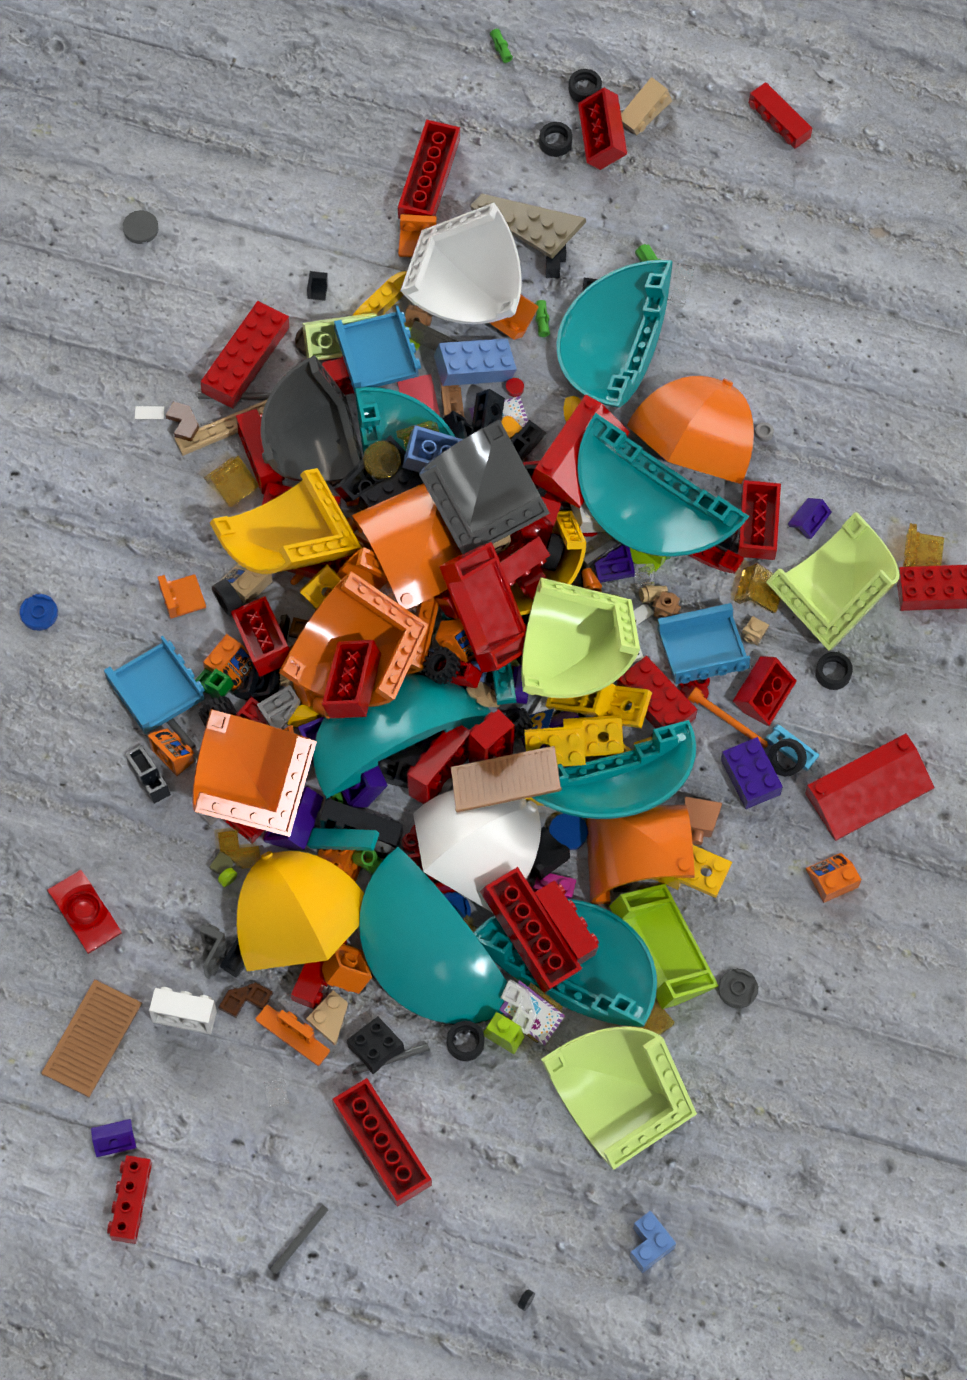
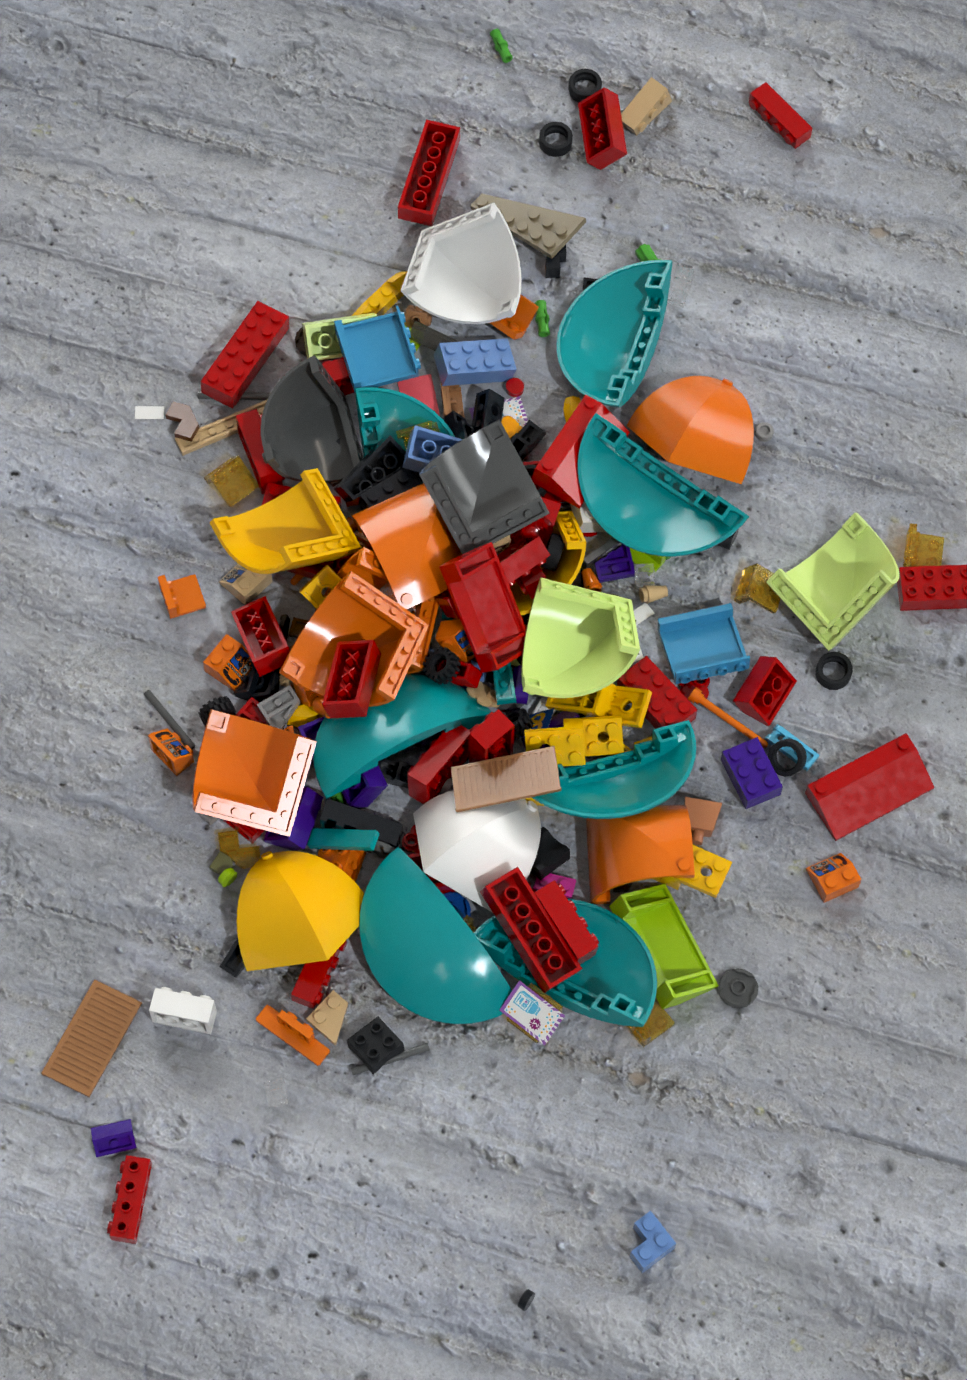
blue tile [20,594,58,631] -> none
red slope [47,870,122,954] -> none
dark azure panel [104,636,205,734] -> none
dark grey tile [123,210,159,244] -> none
black slope [125,745,171,804] -> none
green brick [195,668,234,699] -> none
dark grey bracket [199,924,228,979] -> none
black tyre [212,579,243,616] -> none
reddish brown tile [218,982,273,1018] -> none
dark grey bar [270,1205,328,1275] -> none
black panel [307,271,328,301] -> none
orange slope [322,944,372,994] -> none
red brick [332,1078,432,1207] -> none
bright green piece [352,850,382,875] -> none
clear yellow tile [363,441,401,479] -> none
orange bracket [398,214,437,257] -> none
black tyre [446,1021,485,1061] -> none
lime torso [483,1012,525,1054] -> none
white tile [501,980,537,1035] -> none
yellowish green panel [541,1027,697,1170] -> none
blue tile [549,813,588,850] -> none
medium nougat brick [652,591,681,618] -> none
red slope [688,547,744,574] -> none
red brick [737,480,781,560] -> none
tan bracket [741,616,769,646] -> none
dark purple panel [788,498,832,539] -> none

